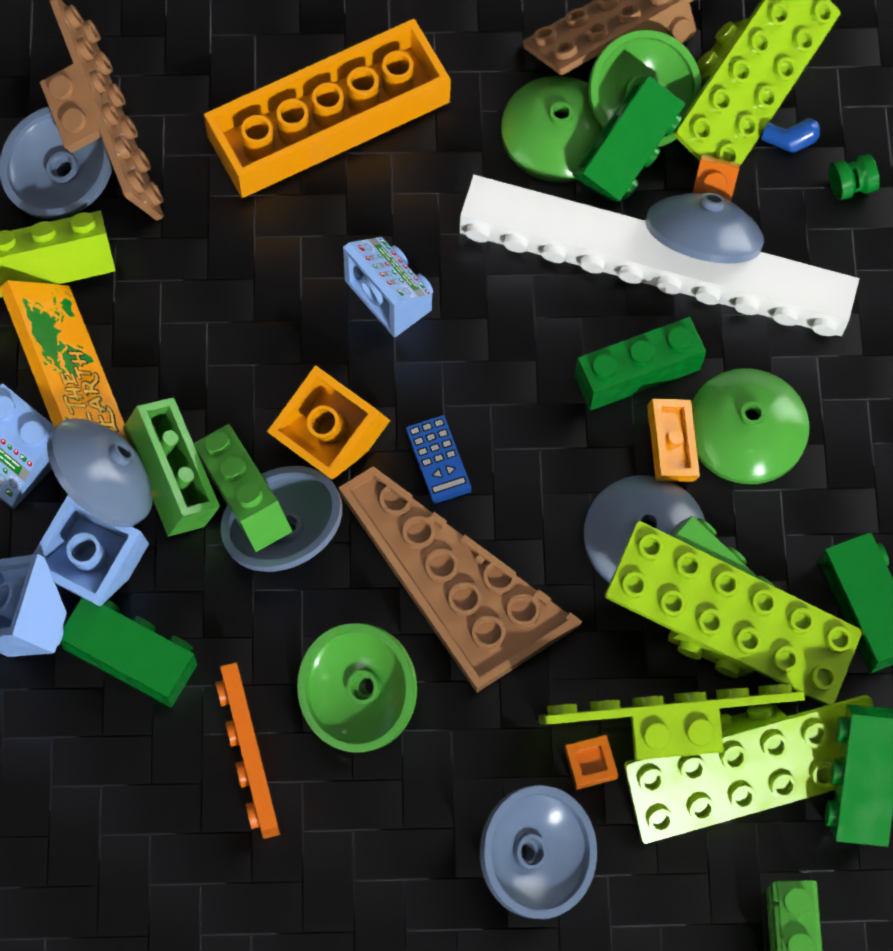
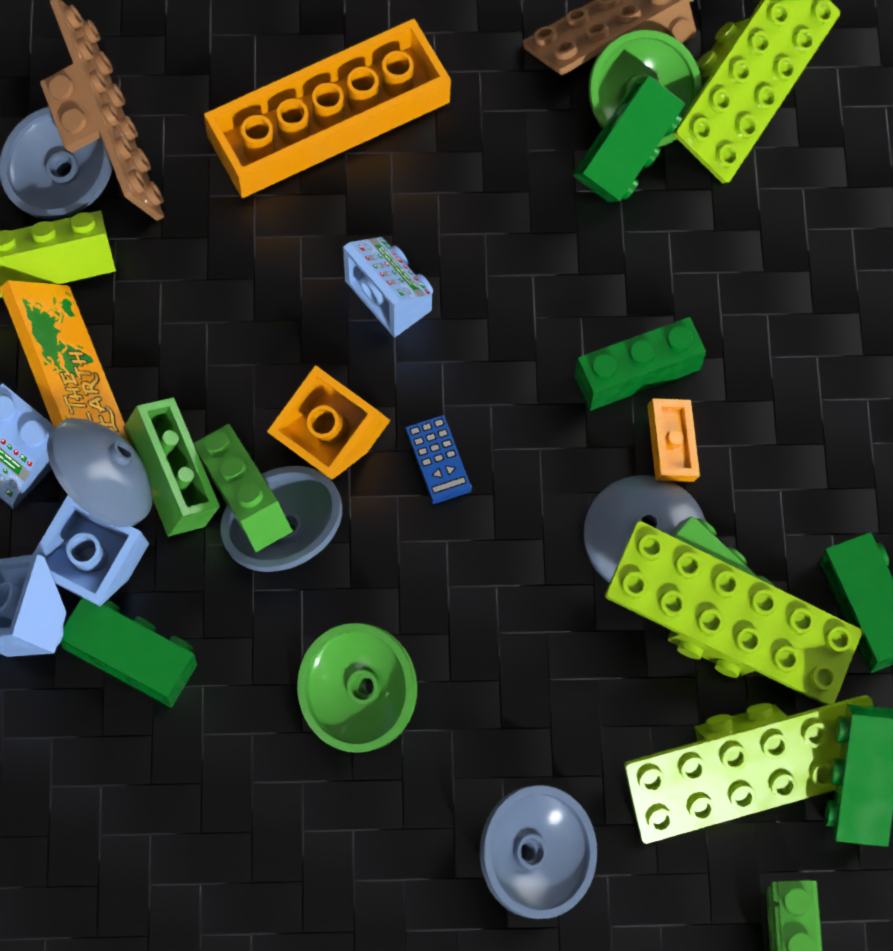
orange plate [215,662,280,839] -> none
medium nougat wing [339,466,582,693] -> none
white brick [460,175,860,337] -> none
bright green dish [501,76,603,182] -> none
lime bracket [538,684,805,760] -> none
orange plate [564,735,618,790] -> none
sand blue dish [645,193,764,263] -> none
bright green dish [691,368,809,484] -> none
orange plate [693,155,740,202] -> none
blue arm [761,118,820,153] -> none
green wheel [828,154,880,201] -> none

